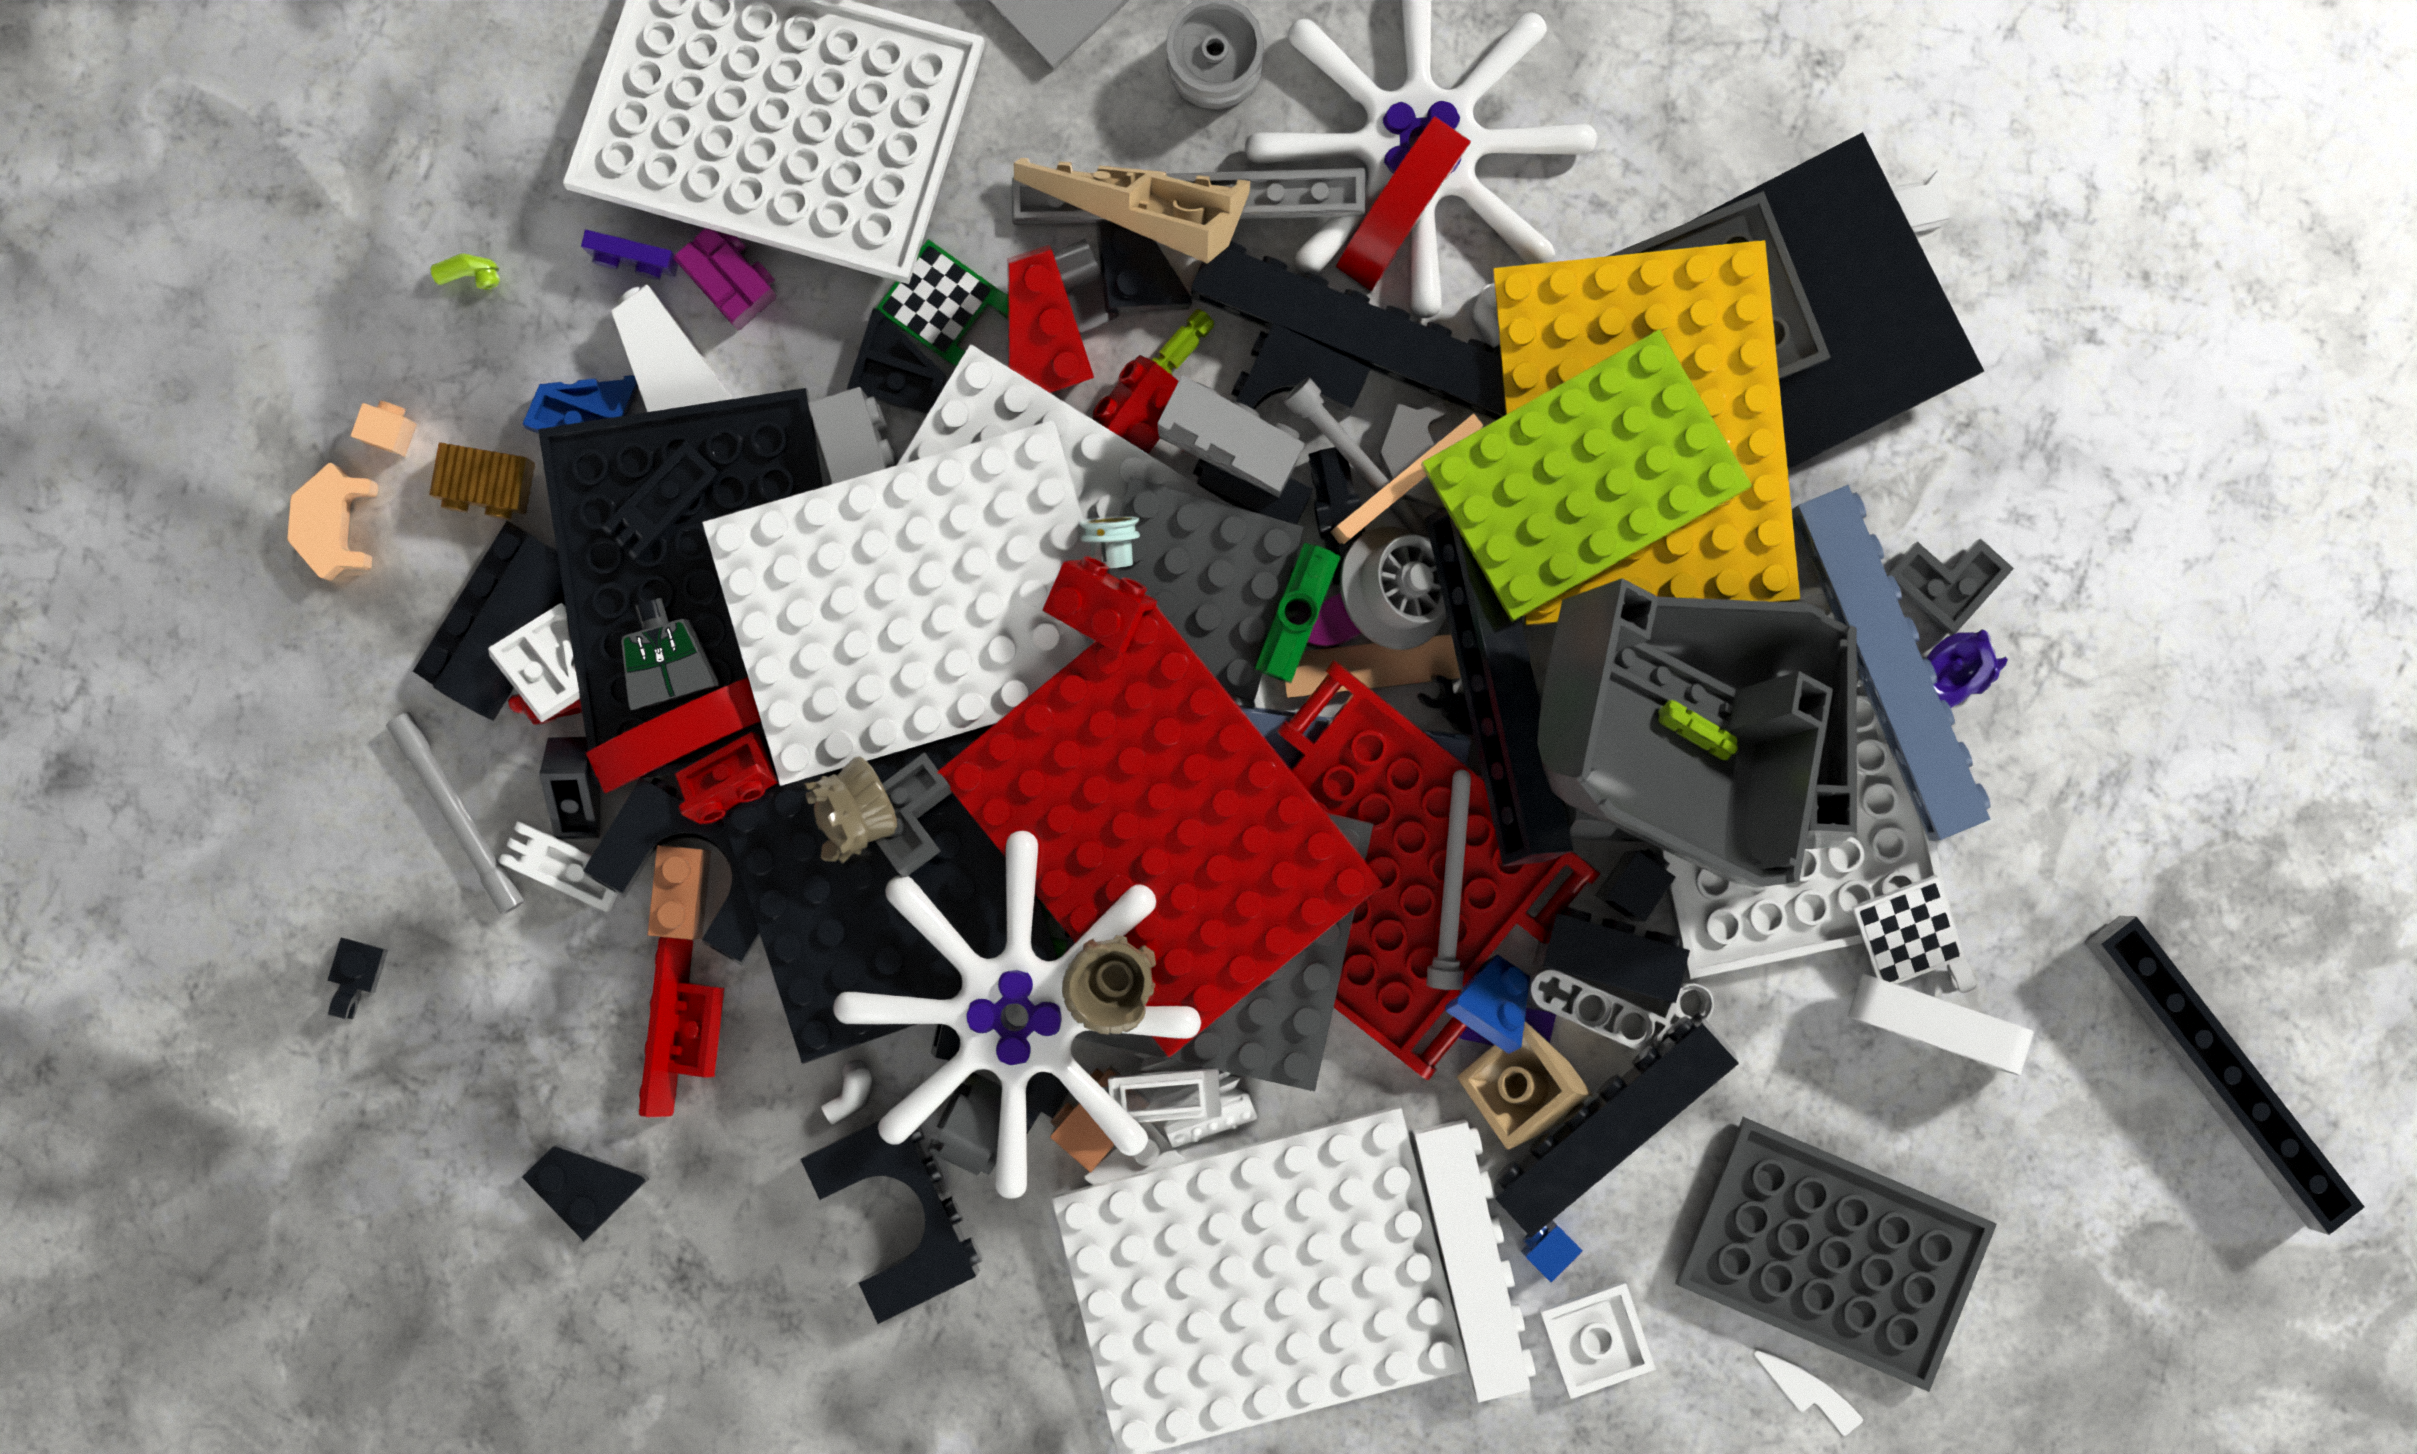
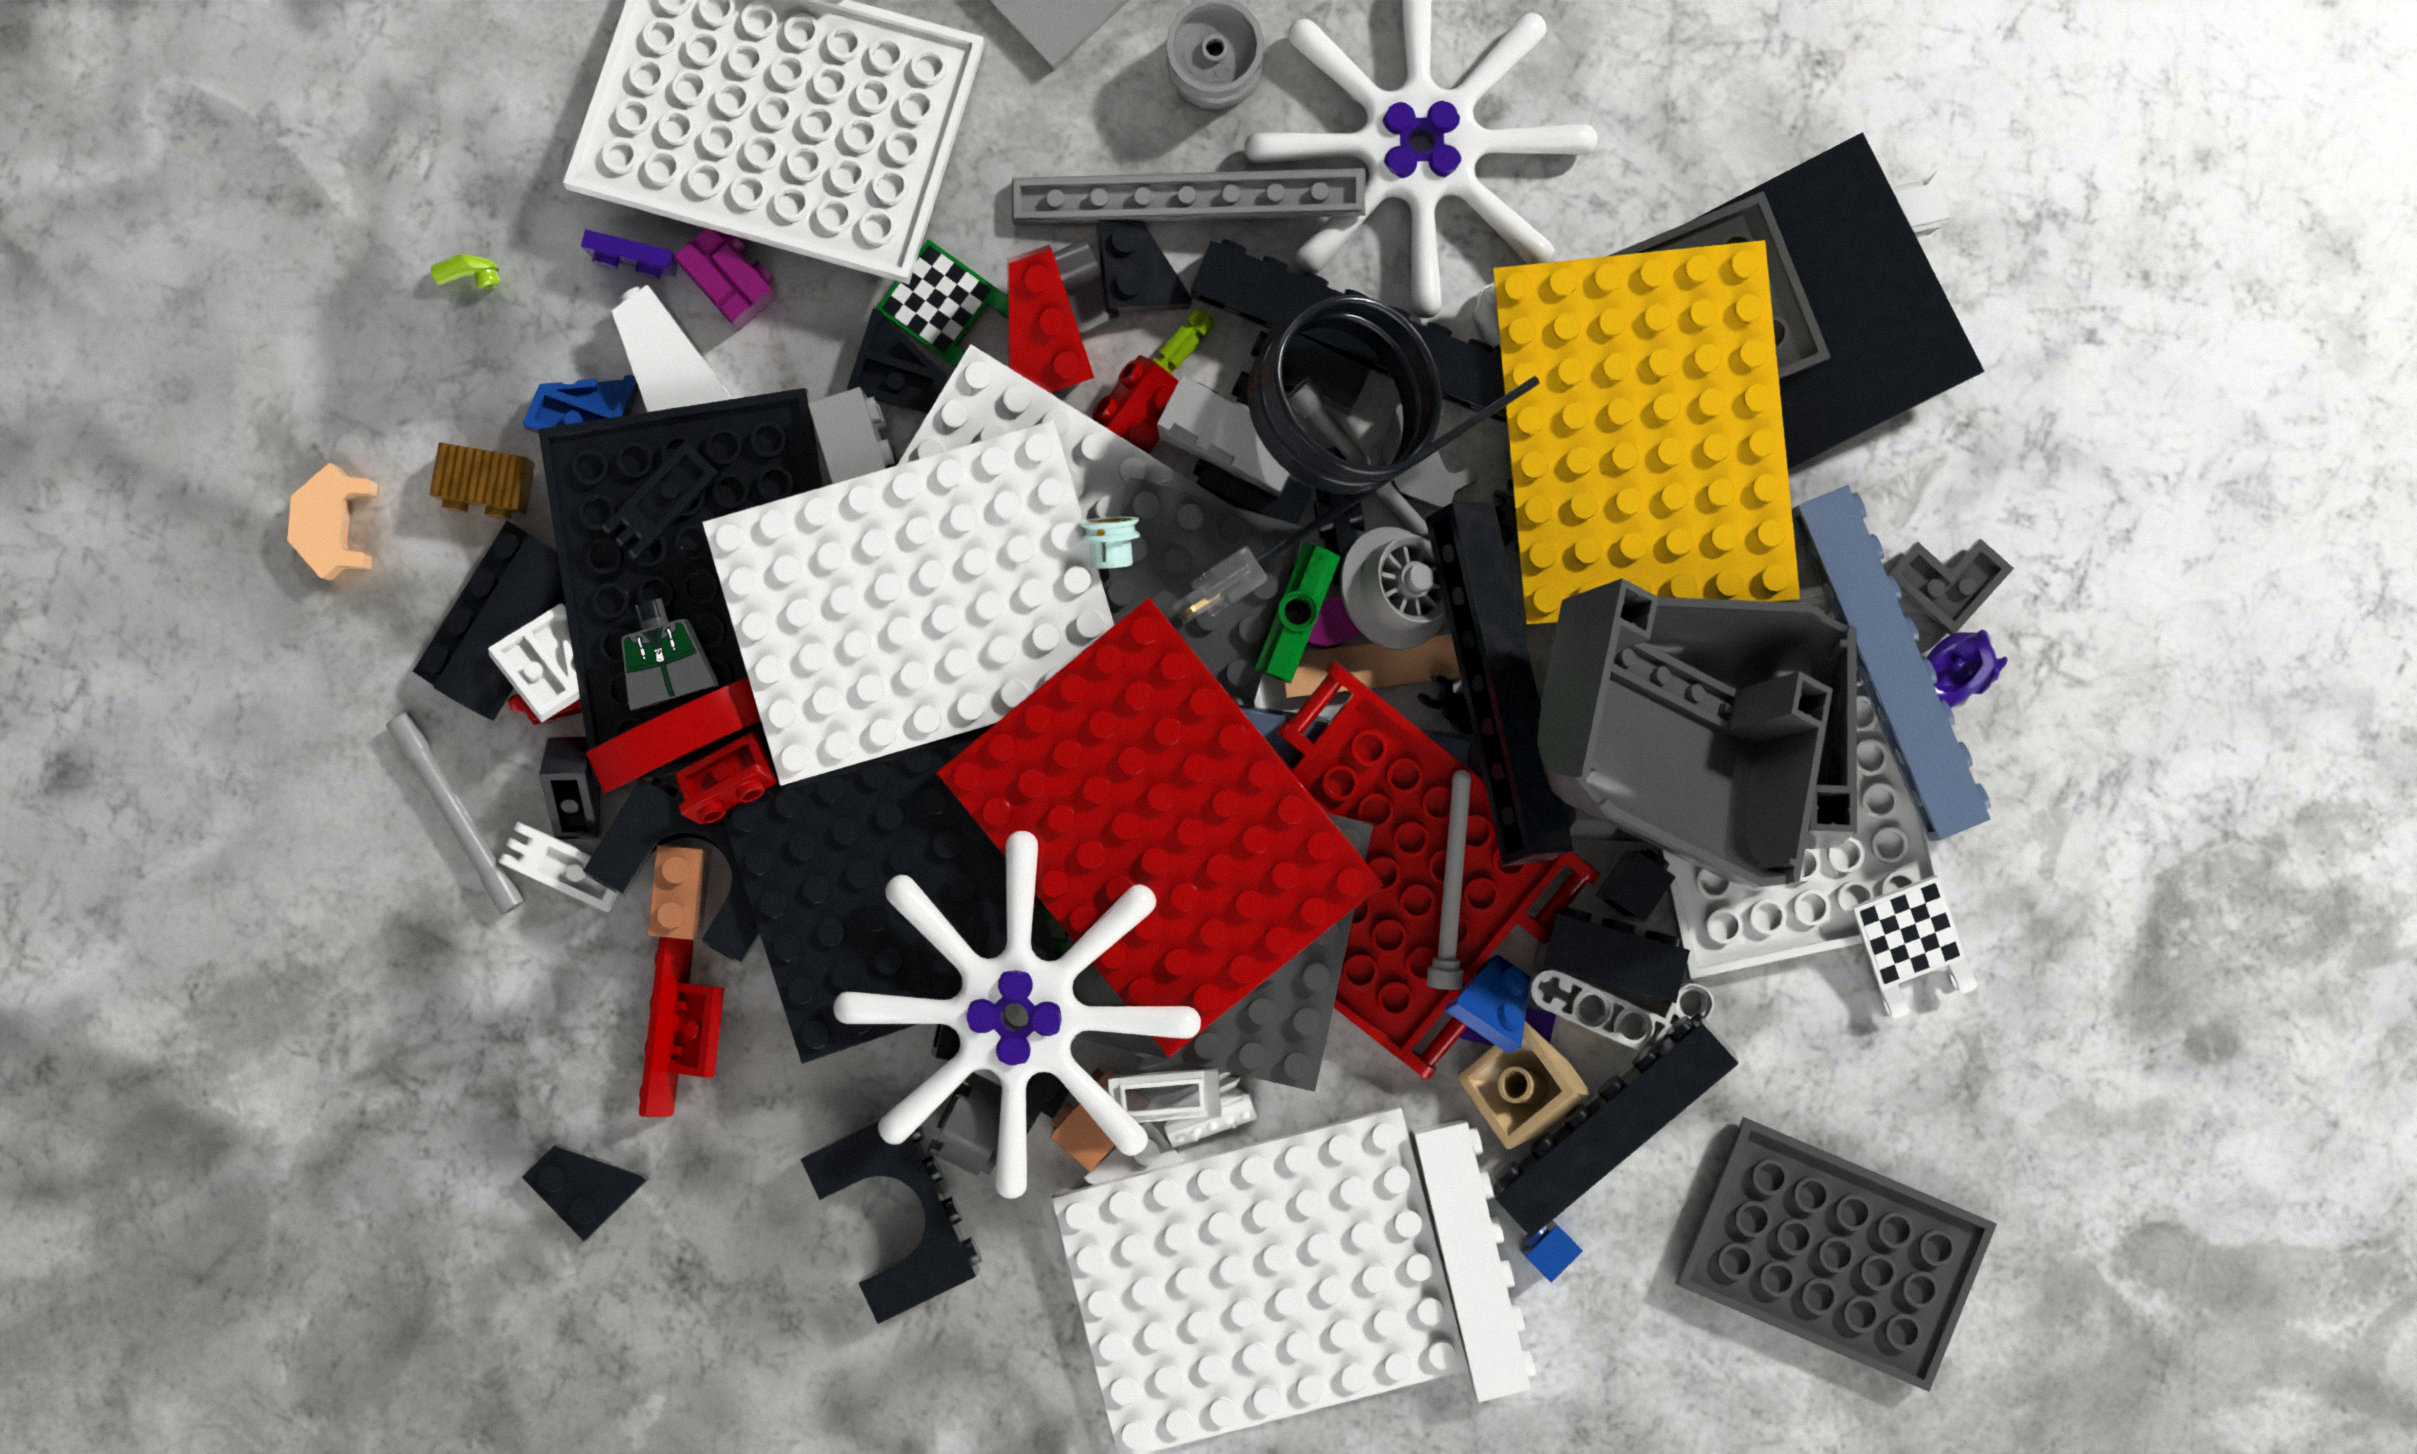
black plate [327,937,388,1019] -> none
light nougat plate [351,400,417,457] -> none
dark tan hair [804,756,897,863] -> none
white arm [821,1060,872,1125] -> none
dark grey plate [875,752,952,878] -> none
tan wedge [1014,158,1250,264] -> none
red bracket [1042,556,1158,653] -> none
dark tan hair [1062,935,1156,1035] -> none
light nougat tile [1330,413,1484,544] -> none
red slope [1335,116,1472,291] -> none
lime plate [1421,329,1752,622] -> none
white plate [1539,1281,1656,1399] -> none
lime axle [1658,700,1738,760] -> none
white sticker [1754,1351,1863,1436] -> none
white beam [1847,974,2034,1075] -> none
black brick [2085,916,2365,1235] -> none
none -> black piece [1172,295,1540,624]

